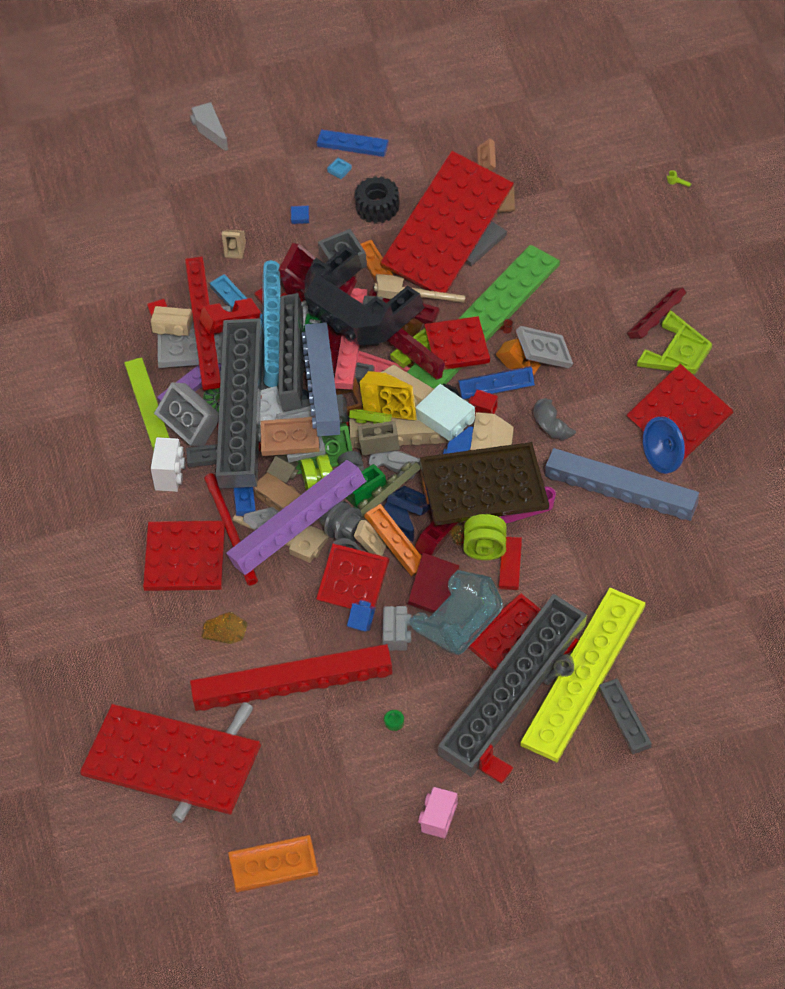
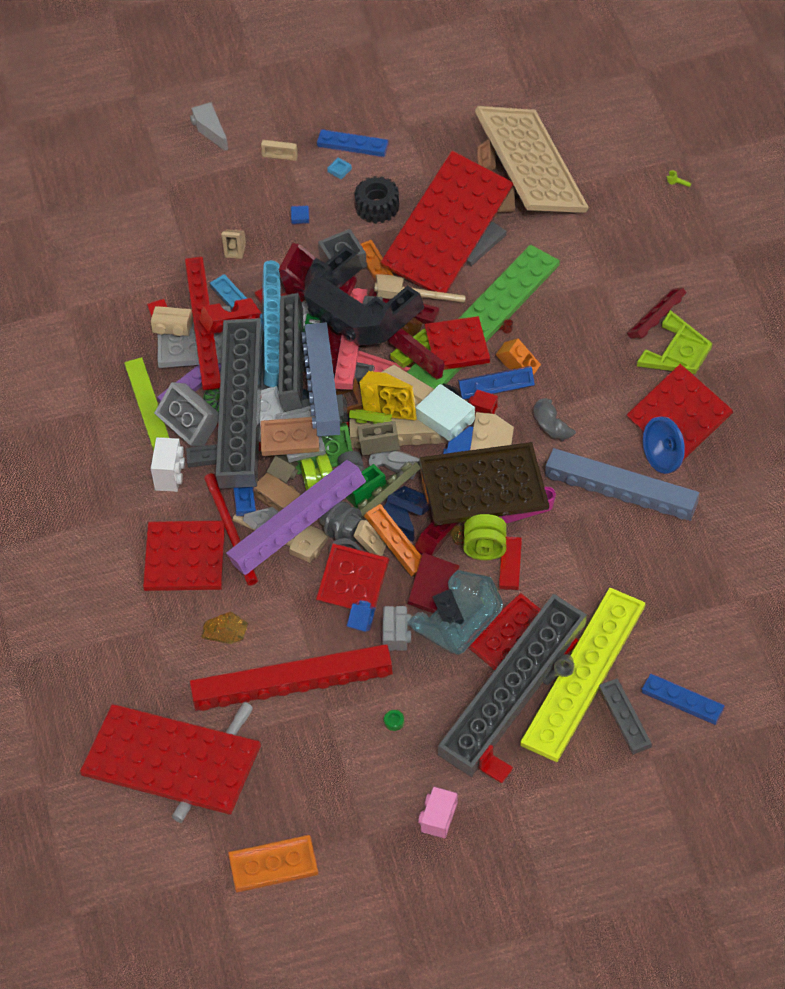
light grey plate [516,326,573,368] -> none
none -> tan plate [261,140,298,161]
none -> black plate [432,589,465,630]
none -> tan plate [475,106,589,213]
none -> blue plate [642,674,725,725]

